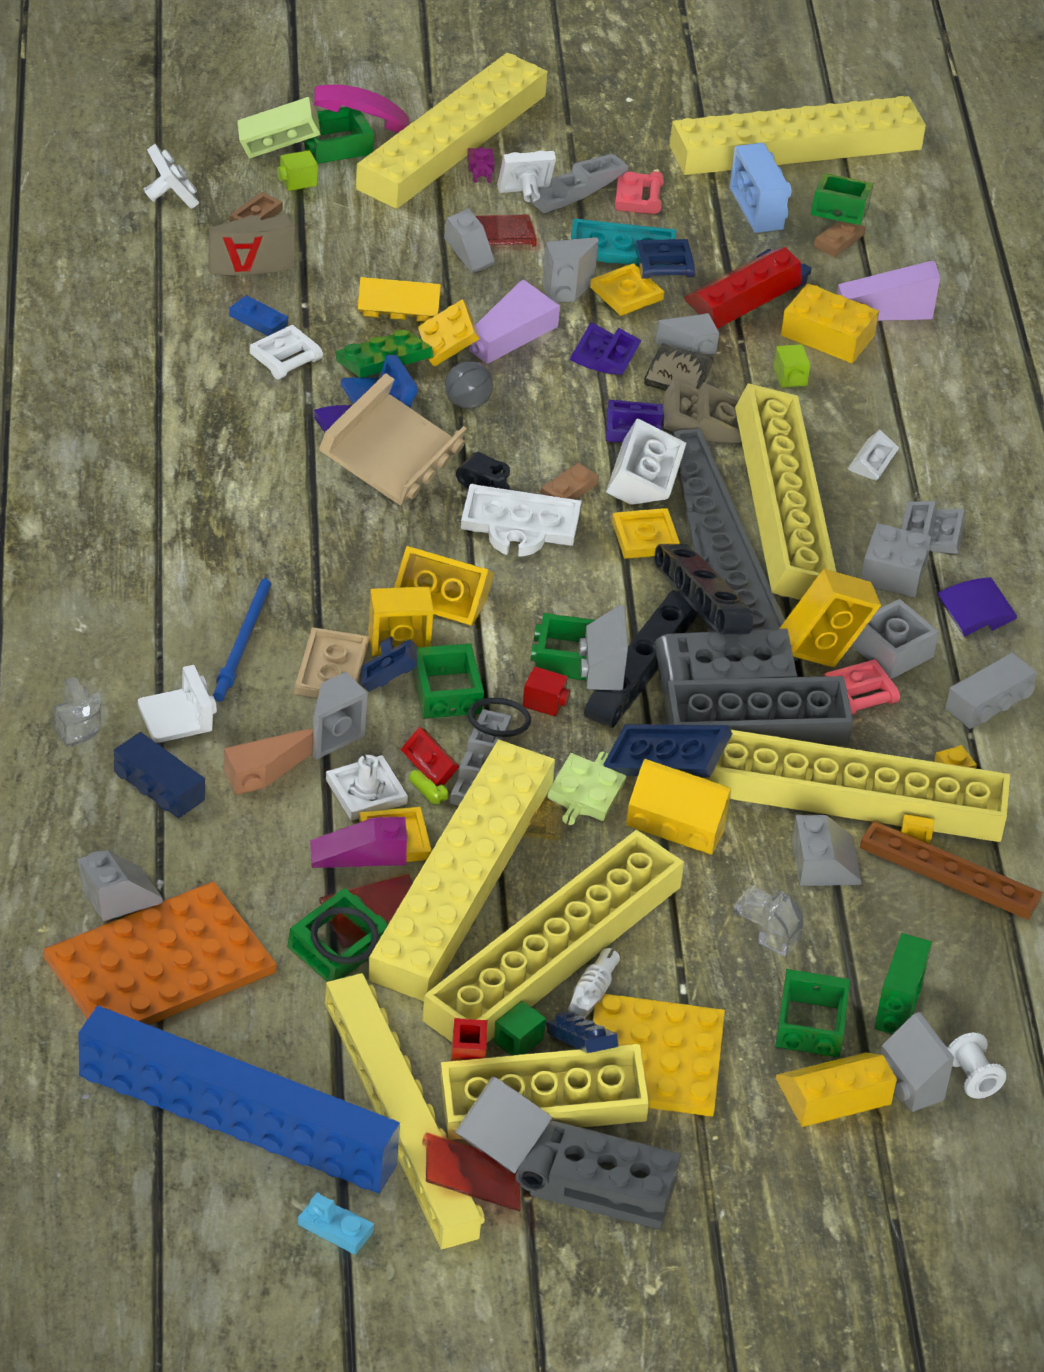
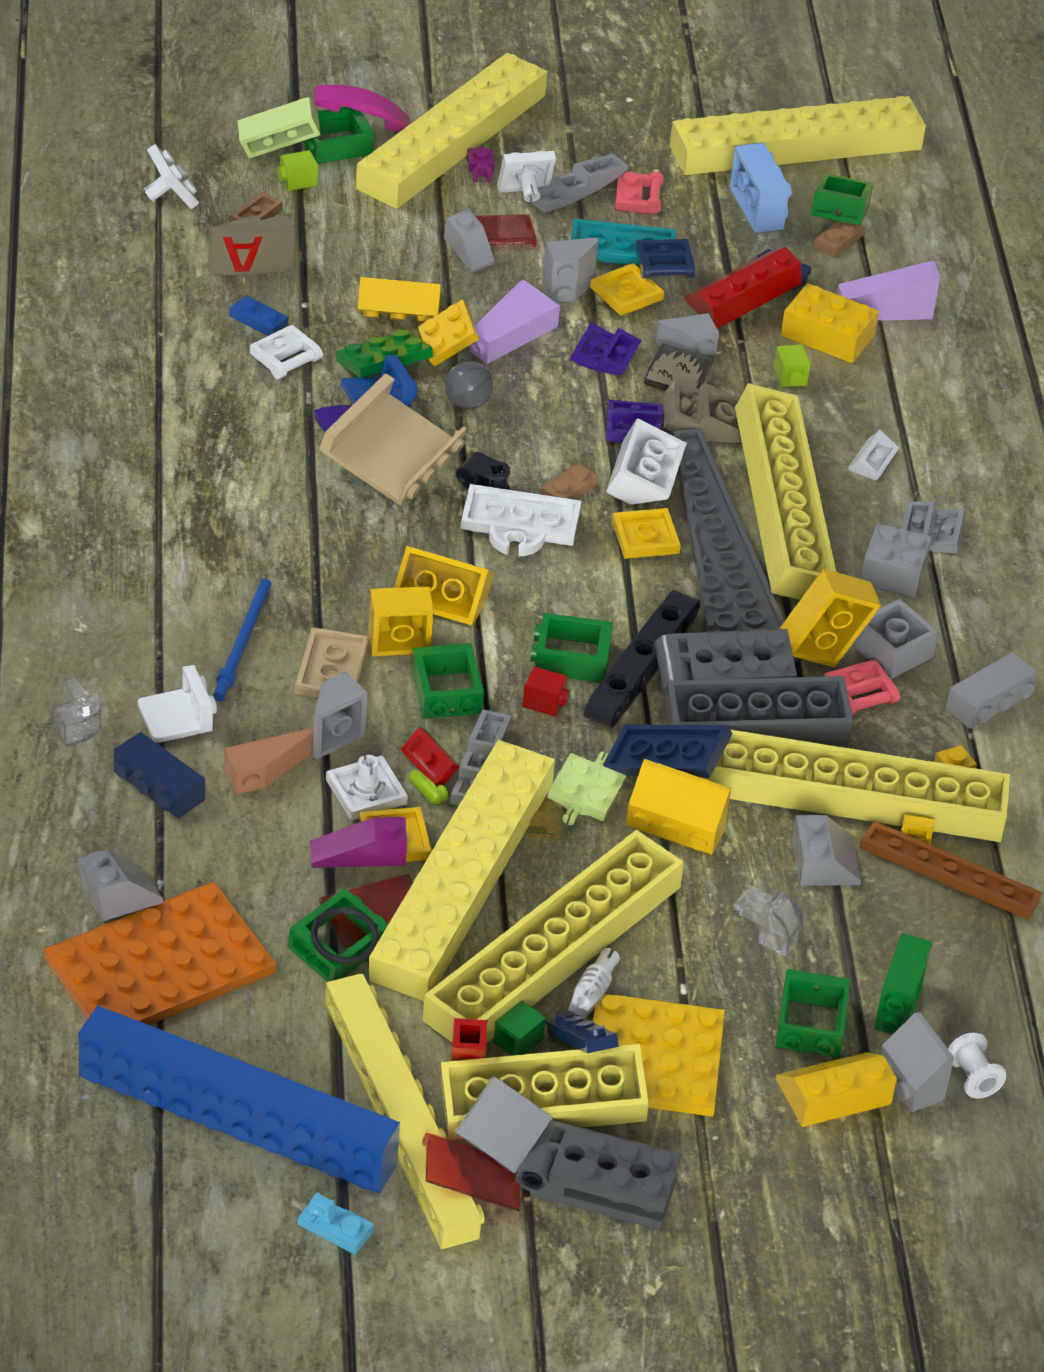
dark blue plate [362,636,417,692] -> none
black tyre [468,698,531,737] -> none
light grey slope [579,605,628,690] -> none
black beam [655,544,753,634] -> none
dark purple slope [937,577,1017,637] -> none

